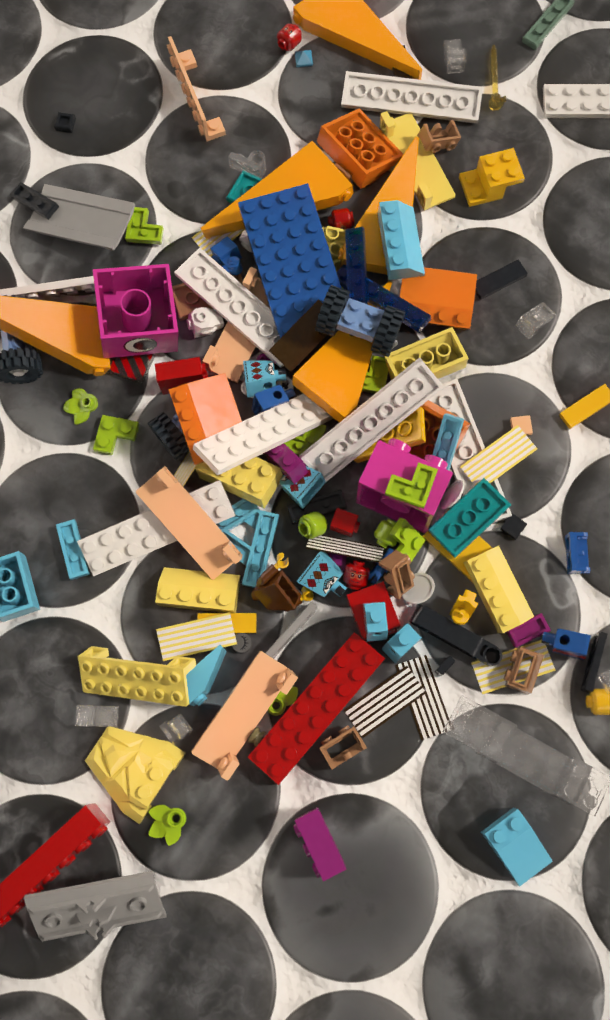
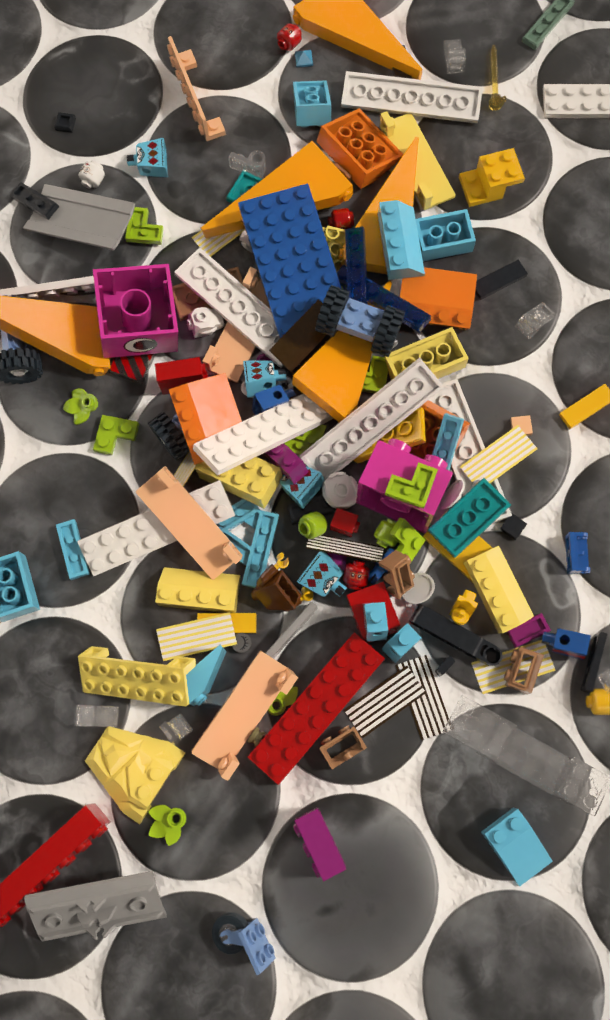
blue brick [210,236,243,276] -> none
medium nougat window [417,120,461,153] -> none
none -> white head [78,160,105,189]
none -> medium azure torso [127,138,168,177]
none -> medium blue plate [212,912,276,975]
none -> medium azure slope [293,81,331,127]
none -> white tile [322,472,358,509]
none -> medium azure brick [416,209,476,261]

